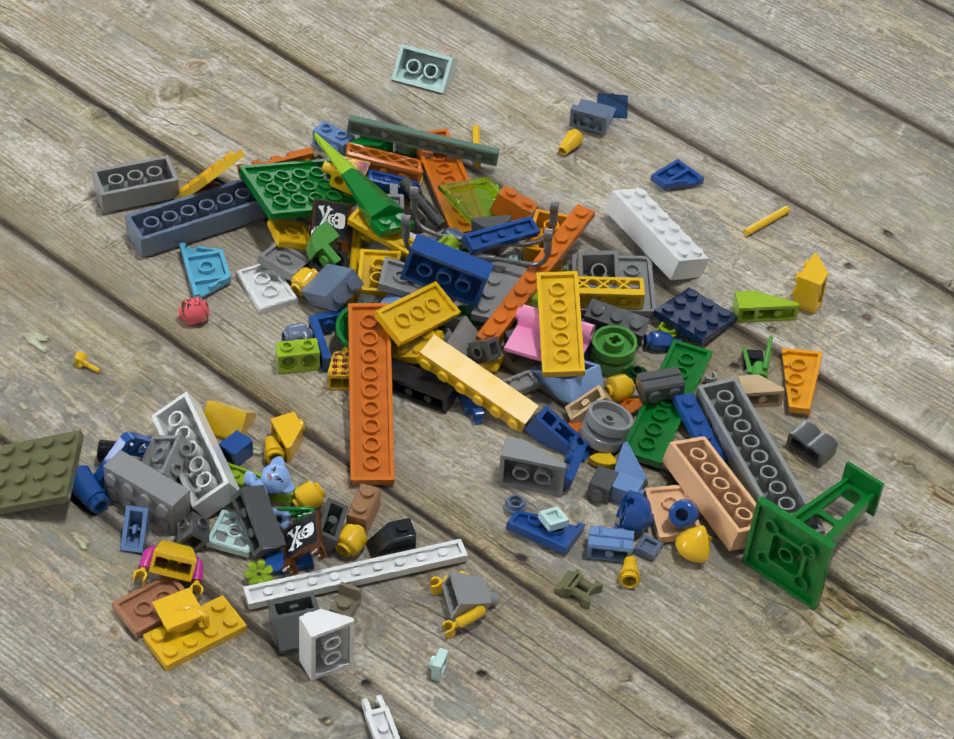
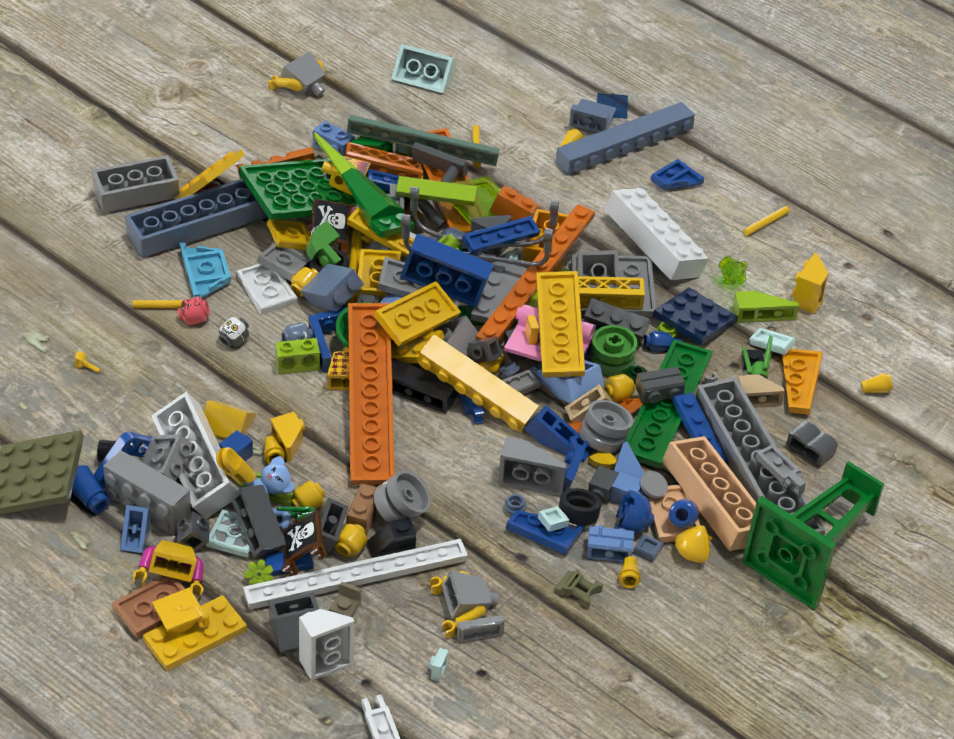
none -> yellow bar [133,300,183,308]
none -> yellow arm [216,447,256,485]
none -> head [218,317,249,348]
none -> light grey torso [267,51,326,97]
none -> light grey wheel [374,470,431,522]
none -> lime tile [396,176,477,206]
none -> dark grey piece [412,142,467,183]
none -> light grey plate [457,615,504,643]
none -> sand blue plate [500,362,520,378]
none -> yellow tile [525,315,539,345]
none -> sand blue brick [556,102,695,175]
none -> black tyre [558,488,602,526]
none -> light grey piece [640,471,668,499]
none -> clear neon green rock [718,256,749,285]
none -> light aqua tile [749,328,796,355]
none -> light grey hinge [755,444,806,495]
none -> yellow cone [861,373,893,394]

